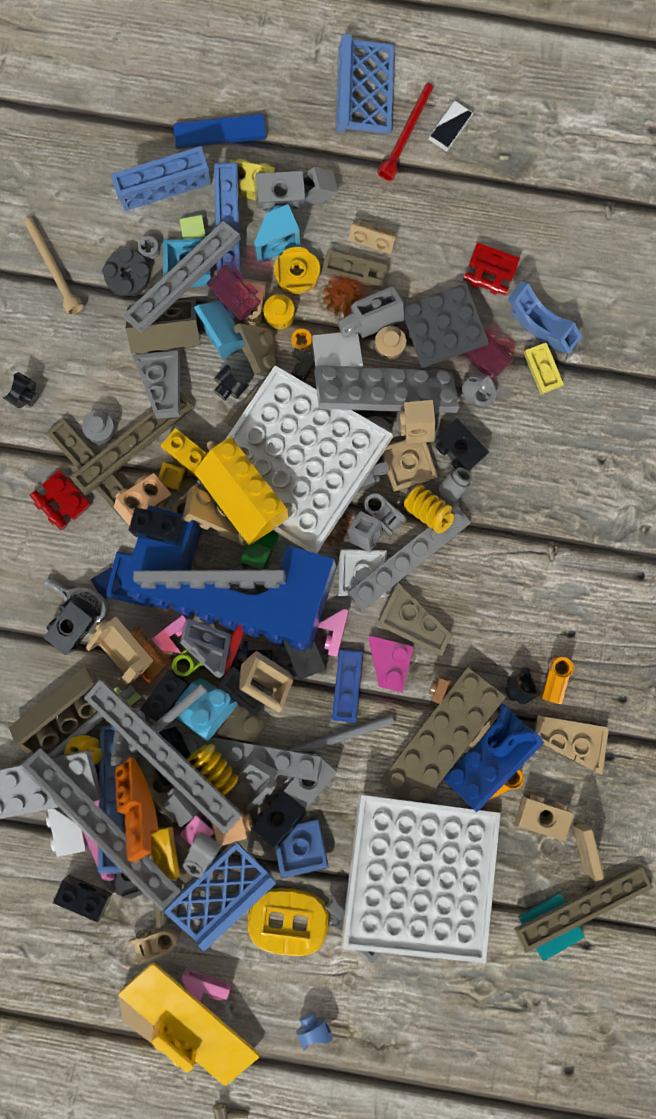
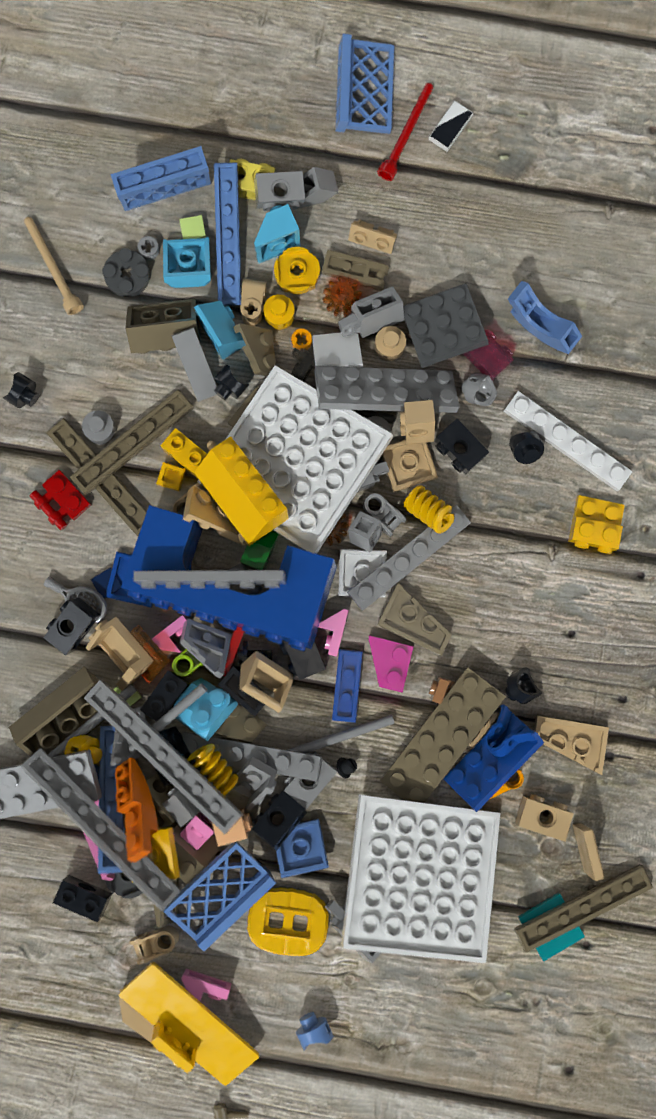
white slope [46,807,89,857] -> none
light nougat brick [114,473,172,526] -> none
light grey plate [123,221,241,333] -> none
black brick [128,507,188,547] -> none
light grey wing [132,351,180,419] -> none
blue tile [173,114,266,149] -> none
light grey piece [183,832,222,878] -> none
clear pink brick [207,265,261,321] -> none
light grey brick [439,467,472,502] -> none
red plate [463,242,520,296] -> none
light yellow plate [524,342,564,395] -> none
light orange piece [541,656,574,705] -> none
none -> light grey tile [171,327,217,402]
none -> black piece [336,757,357,779]
none -> white plate [503,391,633,491]
none -> black piece [509,431,544,464]
none -> yellow plate [568,495,625,554]

